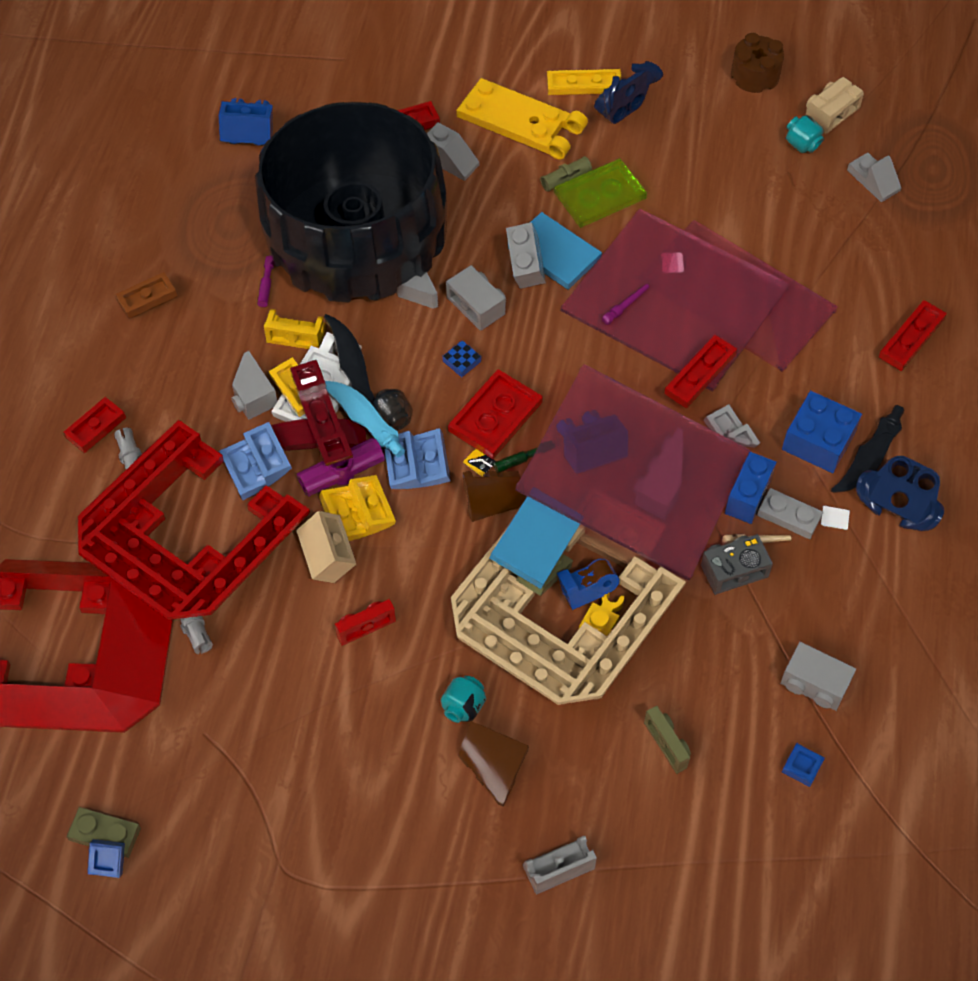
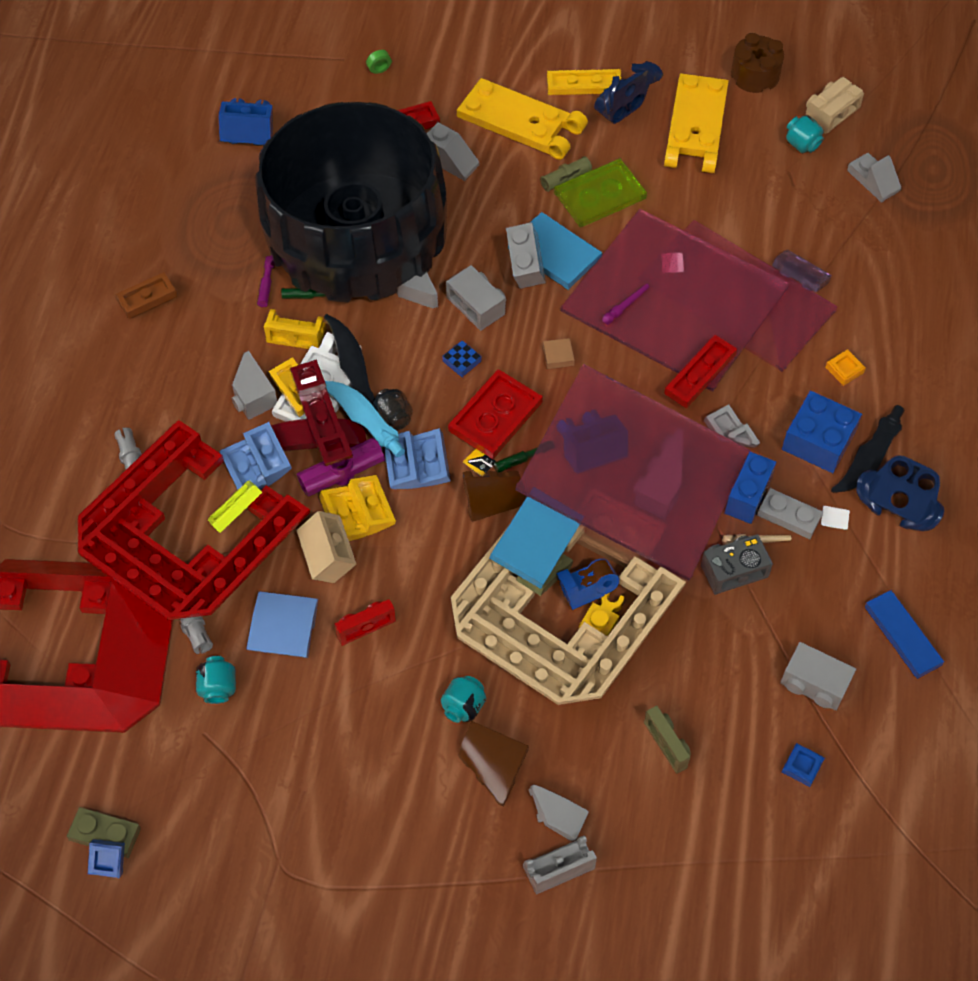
red plate [63,396,126,454] -> none
red plate [879,300,947,372] -> none
none -> teal head [196,656,236,704]
none -> neon yellow tile [208,480,262,533]
none -> medium blue slope [247,591,319,658]
none -> dark green piece [281,288,326,299]
none -> bright green tile [366,50,392,74]
none -> light grey slope [529,785,589,841]
none -> medium nougat tile [543,338,575,369]
none -> yellow hinge [664,73,729,173]
none -> plate [772,249,832,292]
none -> light orange tile [825,349,866,386]
none -> blue tile [865,590,944,679]

